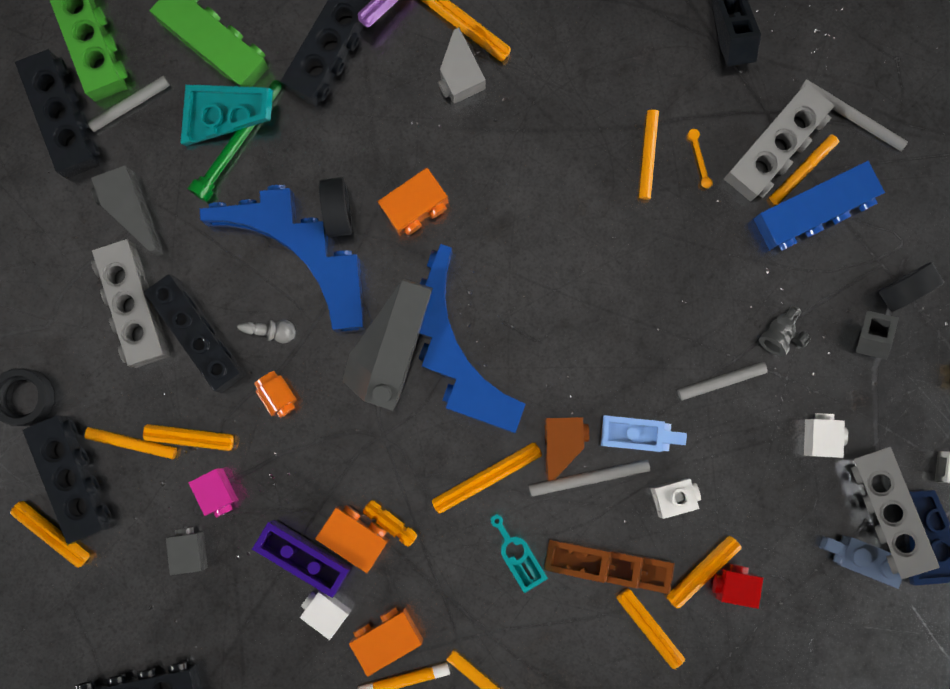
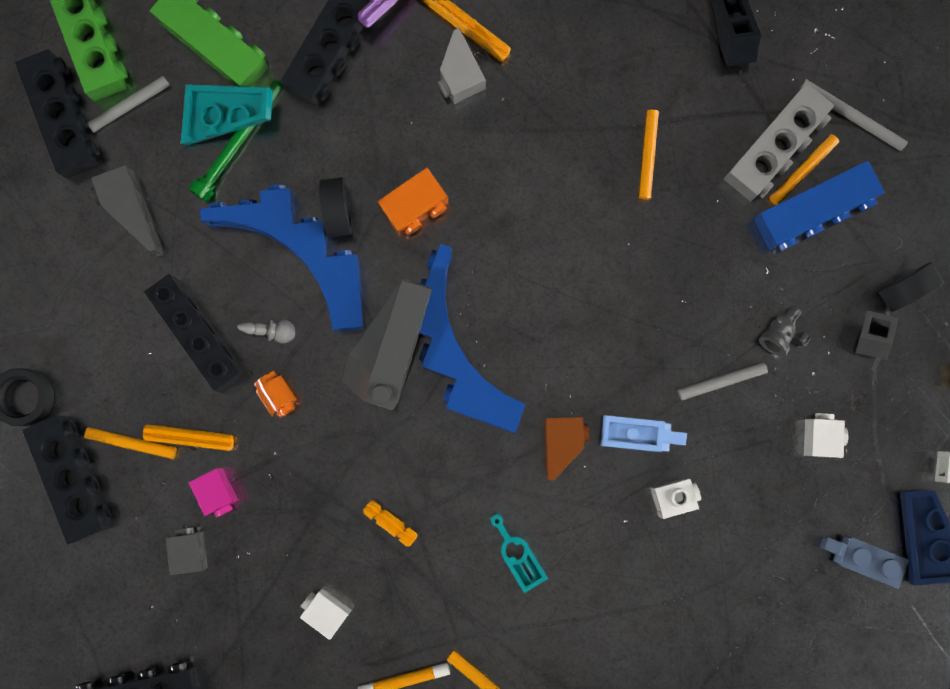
light orange axle [10,501,90,568] -> none
light grey brick [91,239,171,368] -> none
dark purple brick [252,520,353,598] -> none
orange brick [315,505,390,573] -> none
orange brick [349,607,423,677] -> none
light orange axle [432,443,542,514] -> none
light grey bar [529,460,650,497] -> none
dark orange slope [544,540,675,594] -> none
light orange axle [617,588,685,669] -> none
light orange axle [667,536,741,609] -> none
light orange hinge [687,129,713,188] -> none
red brick [712,564,764,609] -> none
light grey brick [851,447,940,579] -> none

